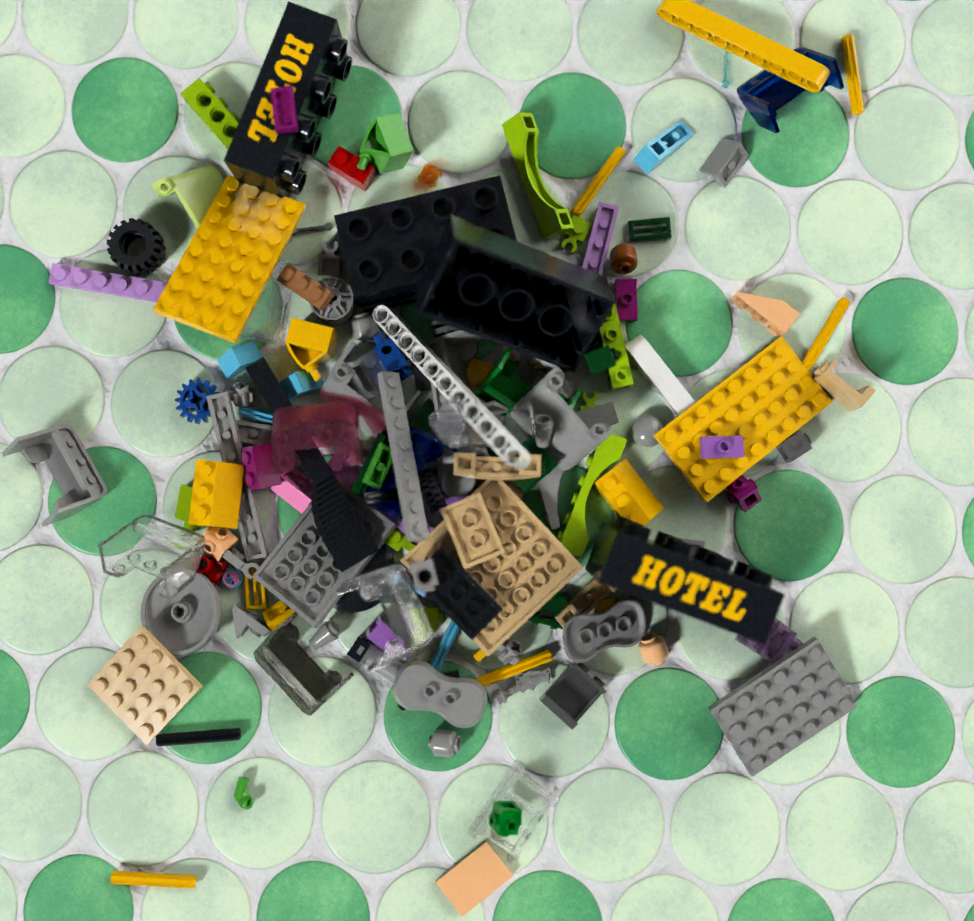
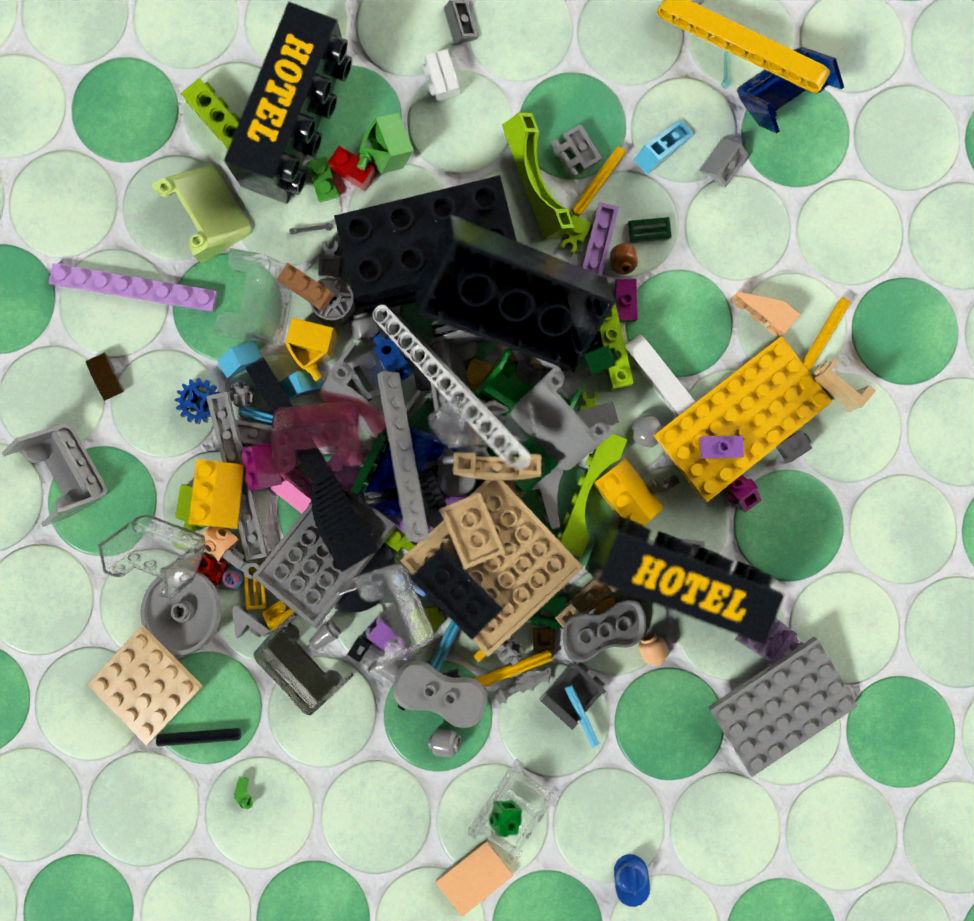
black tyre [107,218,166,276] -> none
yellow axle [110,871,197,889] -> none
yellow plate [153,175,306,344] -> none
magenta plate [270,86,298,134] -> none
bright green slope [362,442,393,490] -> none
light grey brick [410,558,439,593] -> none
clear orange plate [418,164,442,188] -> none
light grey cone [532,414,554,448] -> none
yellow axle [841,34,864,115] -> none
none -> dark brown slope [85,352,124,401]
none -> bright green plate [306,156,339,203]
none -> white brick [422,49,460,102]
none -> dark grey slope [444,0,479,45]
none -> dark brown tile [533,628,555,650]
none -> light grey plate [550,124,602,178]
none -> medium azure bar [565,685,599,747]
none -> blue piece [614,854,650,907]
none -> dark grey arm [647,475,680,493]

